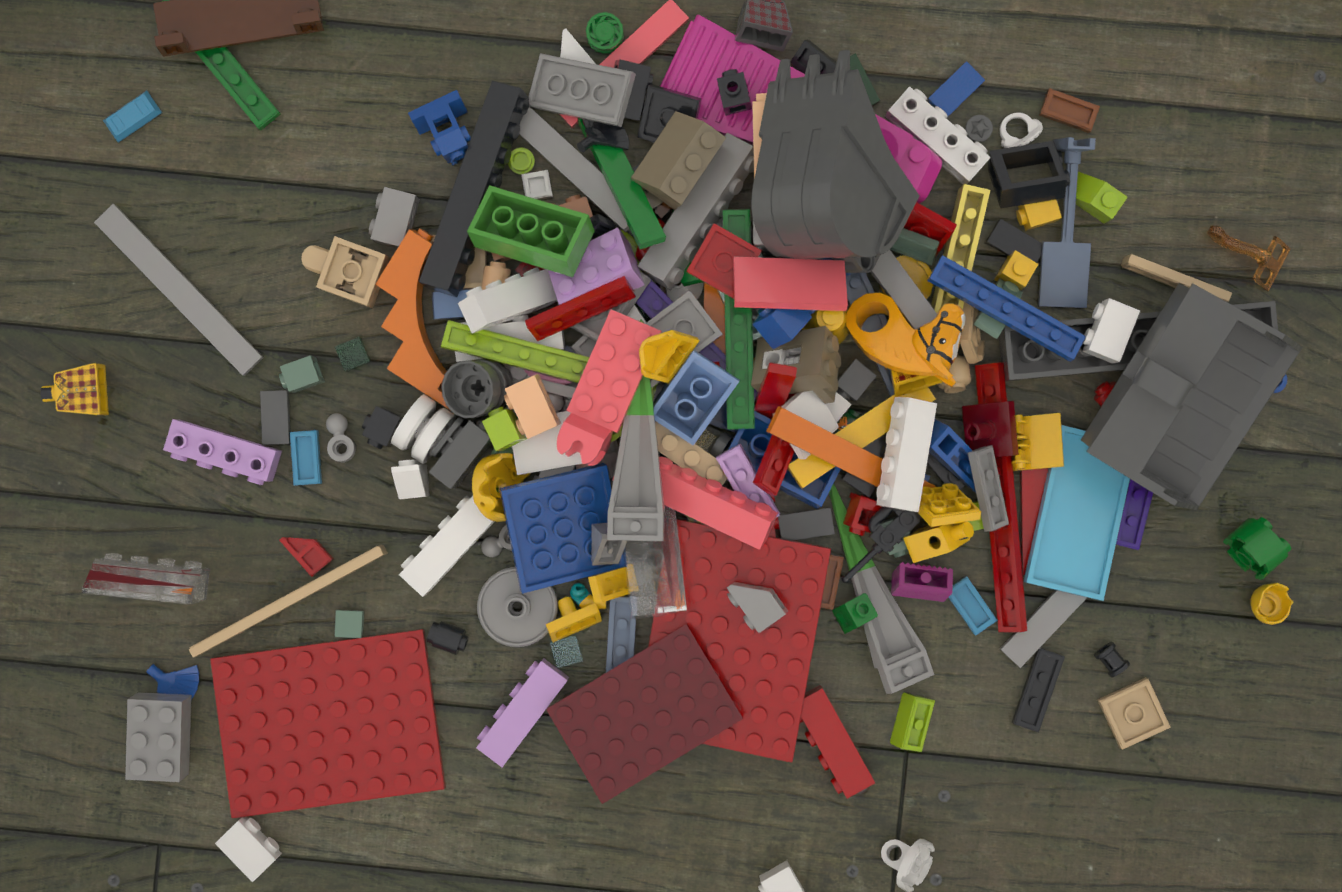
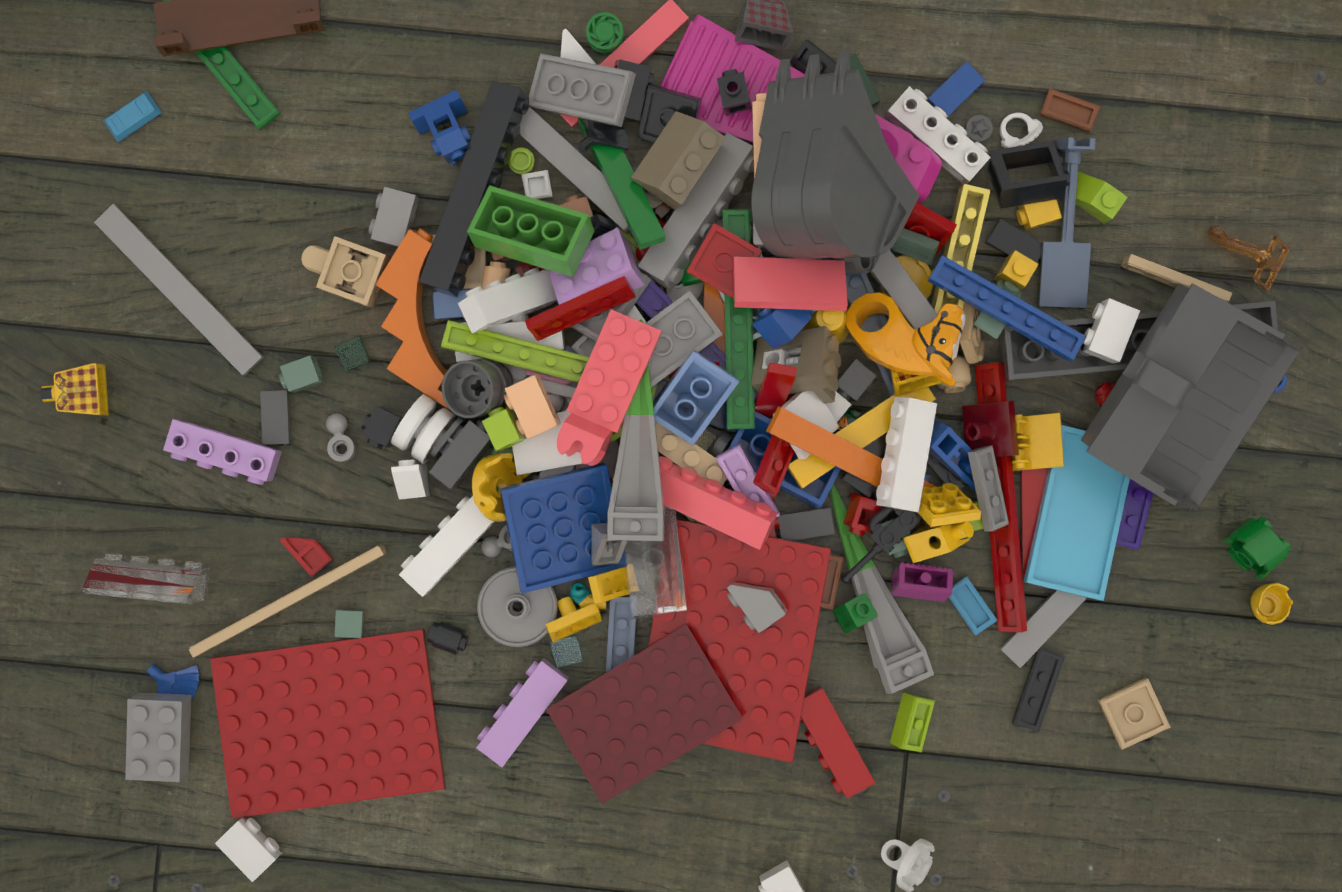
dark azure tile [290,430,322,485] -> none
yellow slope [639,330,700,383] -> none
black bush [1094,642,1130,678] -> none

